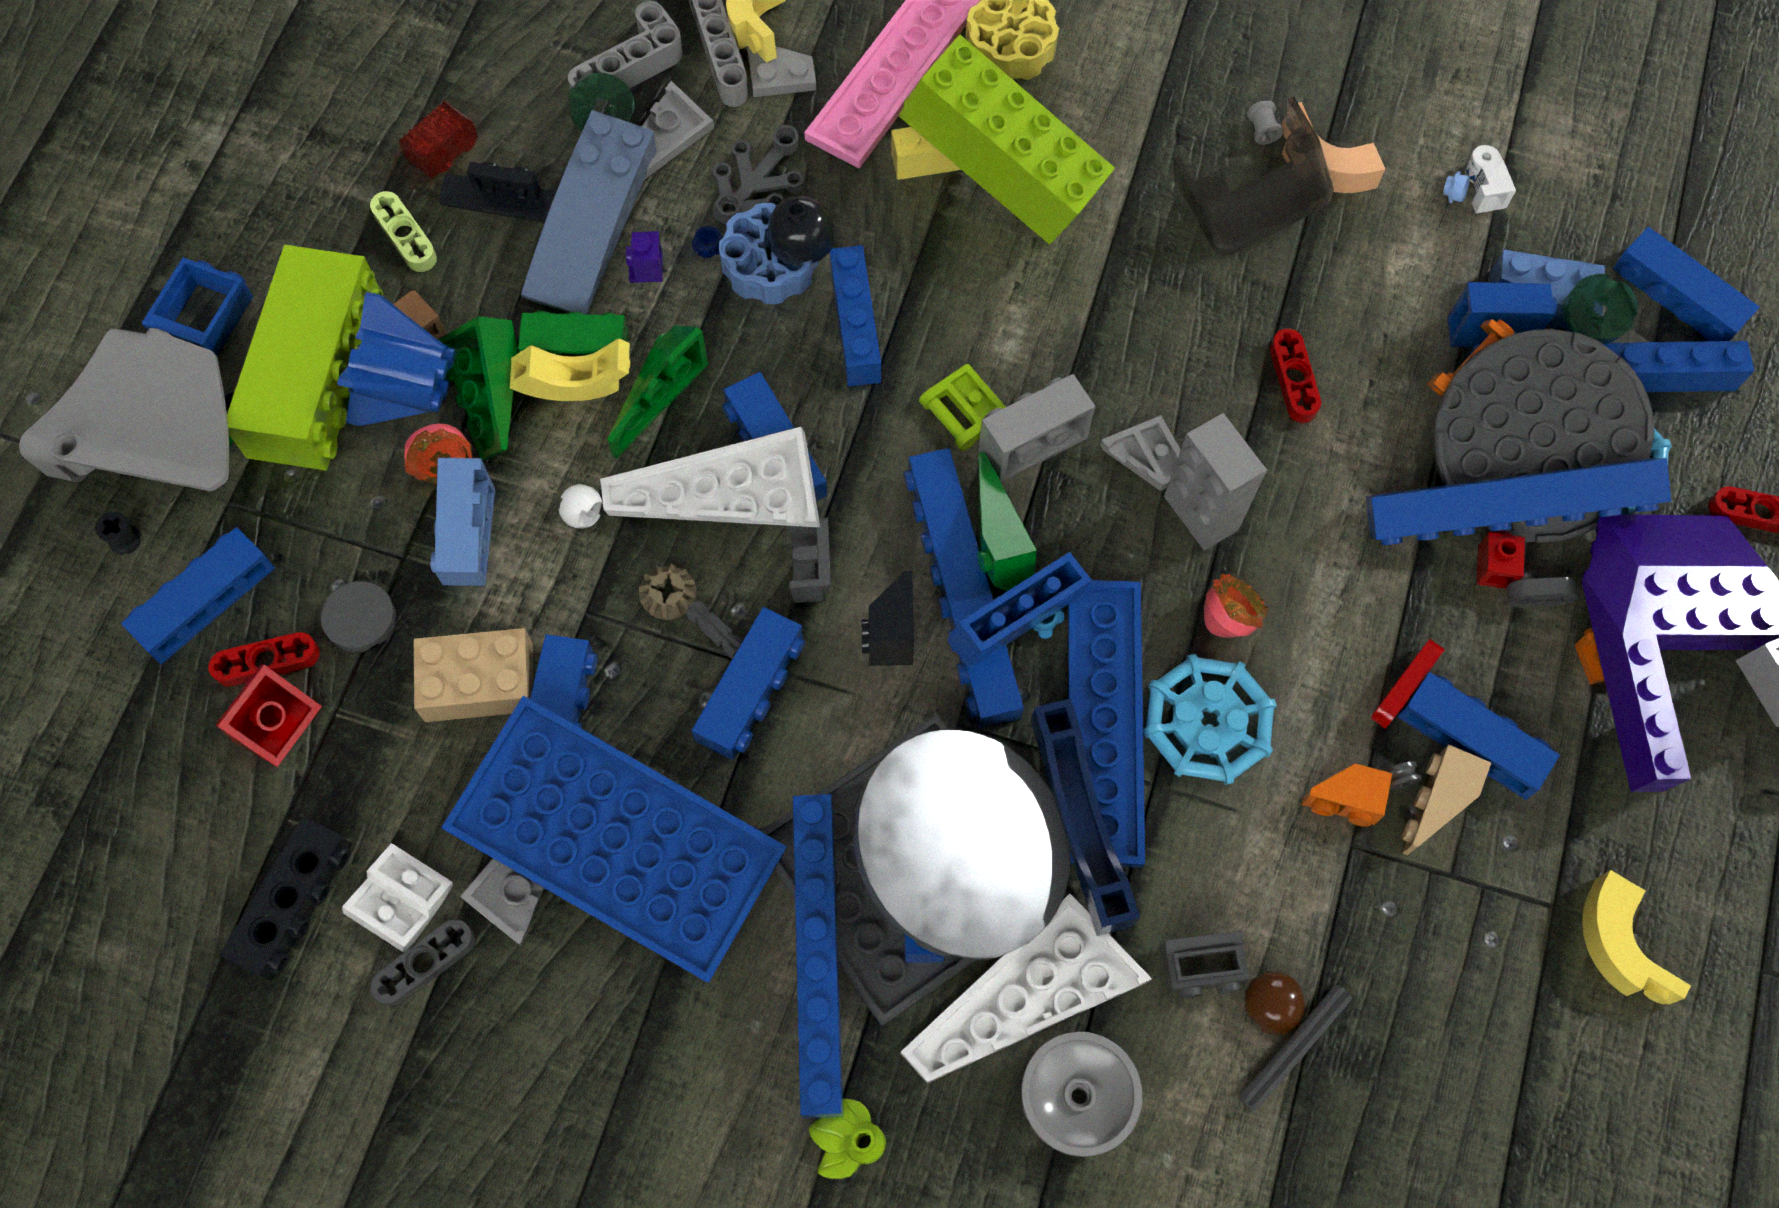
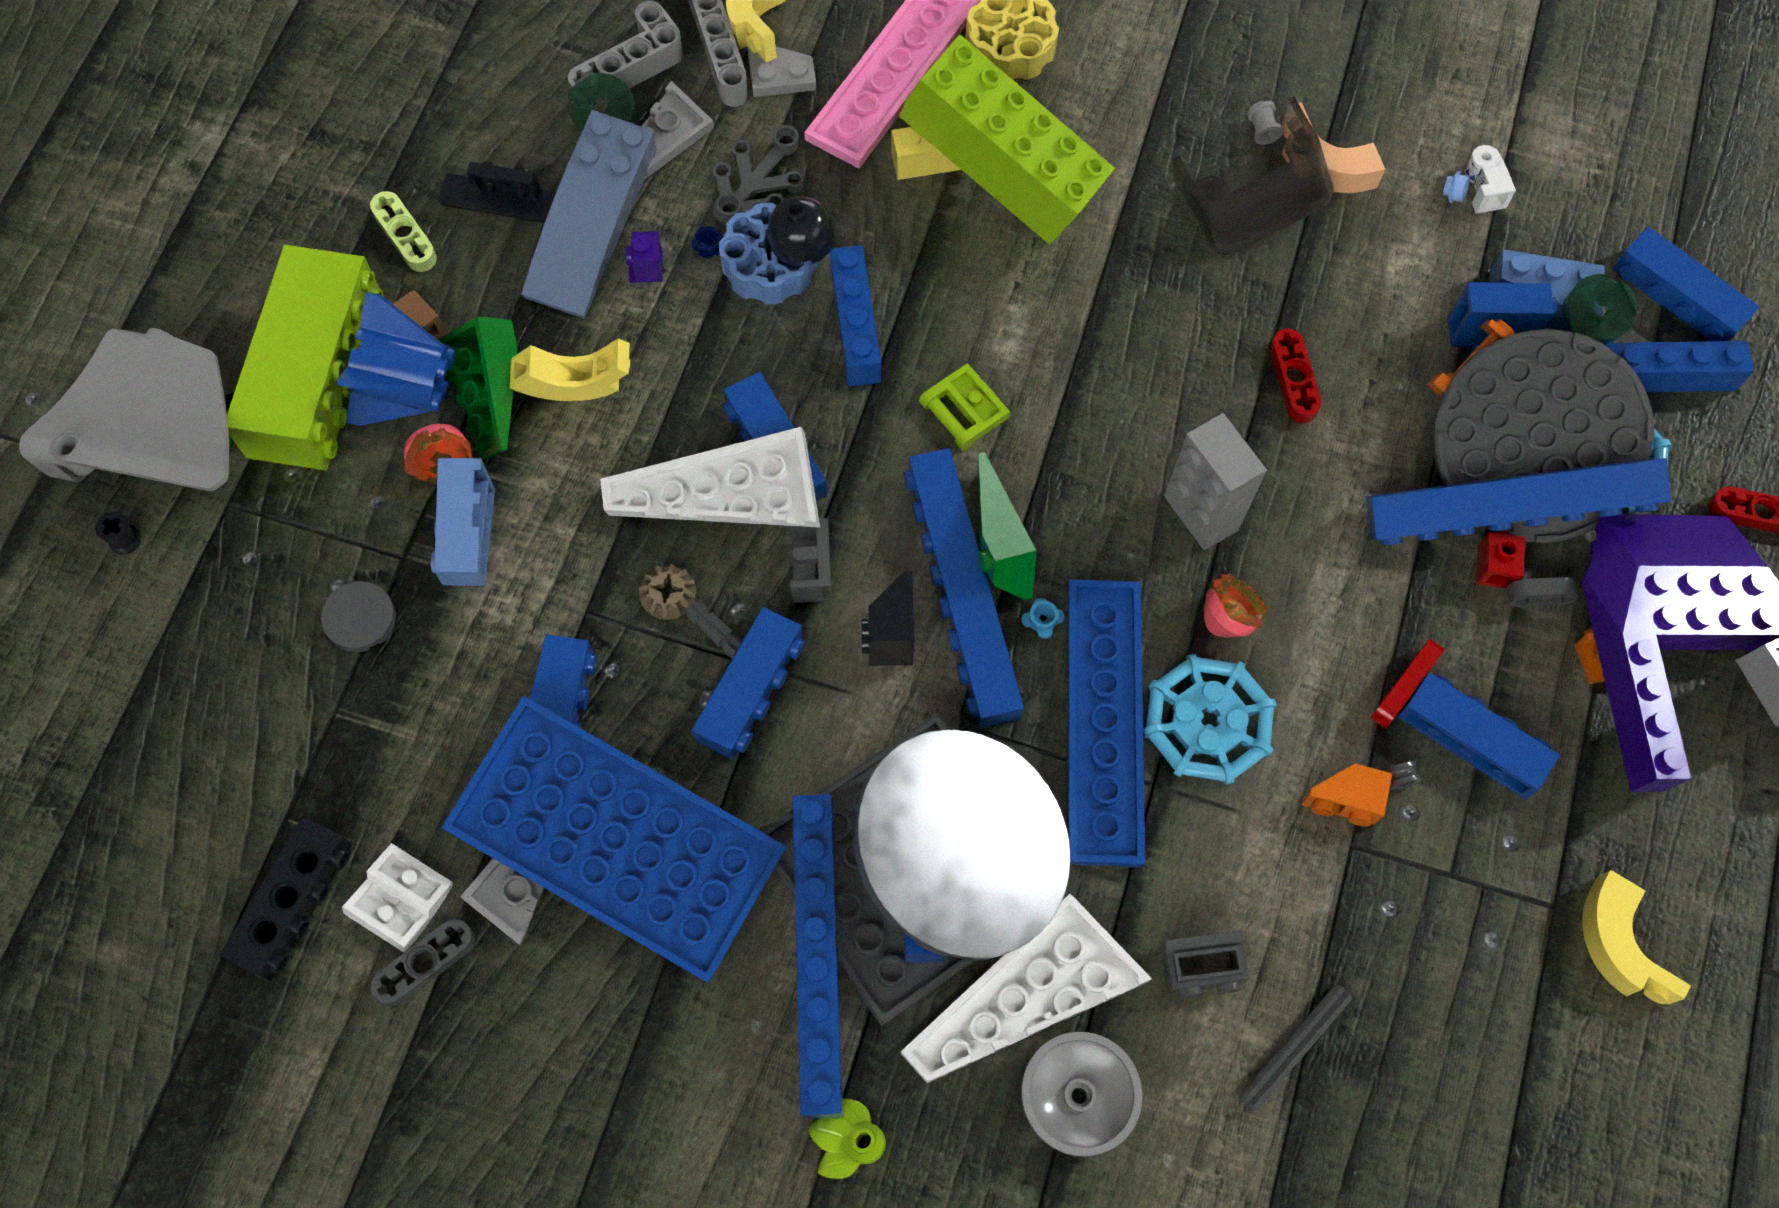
blue brick [121,527,275,664] -> none
blue window [142,257,253,356] -> none
red beam [208,632,320,687] -> none
red slope [215,664,322,767] -> none
clear red brick [399,101,479,179] -> none
tan brick [414,628,534,722] -> none
green brick [518,311,629,357] -> none
white piece [559,484,603,529] -> none
green wedge [607,325,708,459] -> none
blue brick [947,552,1092,669] -> none
light grey brick [978,374,1096,483] -> none
dark blue arch [1031,698,1140,936] -> none
light grey wing [1100,415,1181,491] -> none
reddish brown hair [1245,971,1305,1035] -> none
tan slope [1401,745,1491,856] -> none

